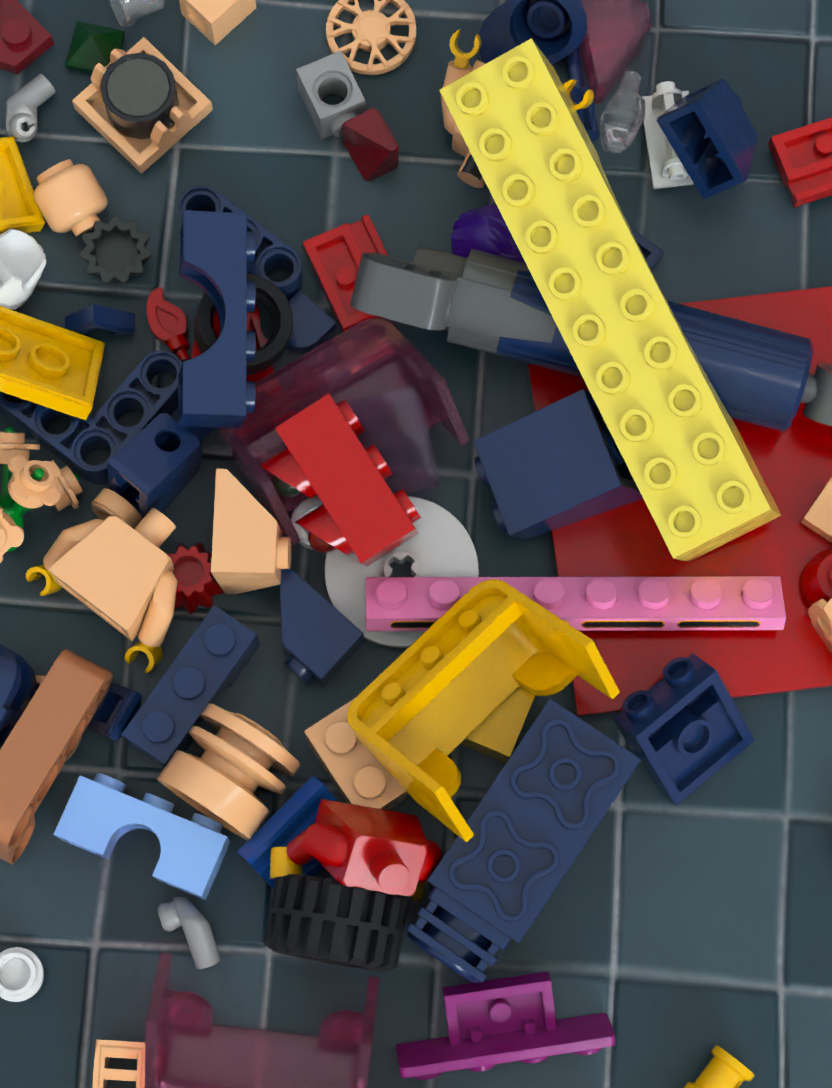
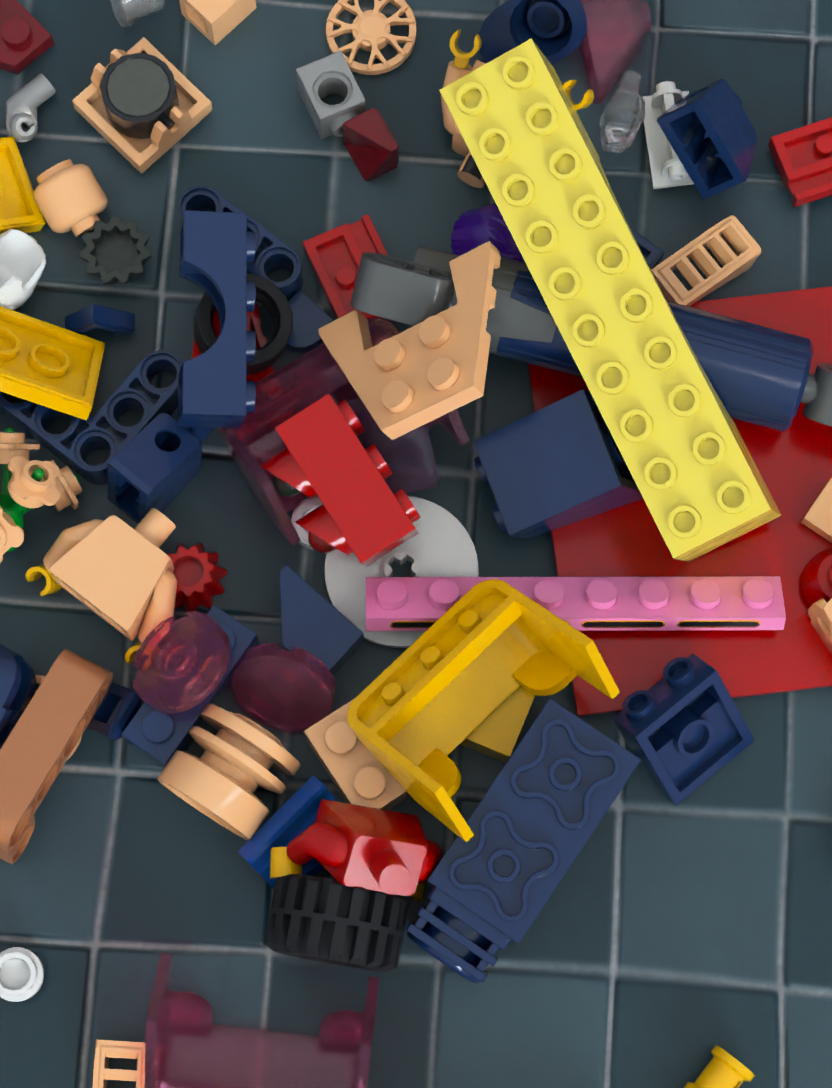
light blue arch [53,772,231,900] -> none
dark green slope [65,21,125,73] -> none
light nougat tile [91,488,143,529] -> none
red piece [146,287,190,363] -> none
light grey arm [157,896,221,969] -> none
light nougat slope [211,469,291,594] -> none
magenta bracket [396,971,616,1080] -> none
dark blue axle [566,47,600,142] -> none
none -> clear pink tile [132,611,231,714]
none -> clear pink tile [231,643,336,732]
none -> light nougat wing [318,241,501,440]
none -> light nougat slope [651,215,761,306]

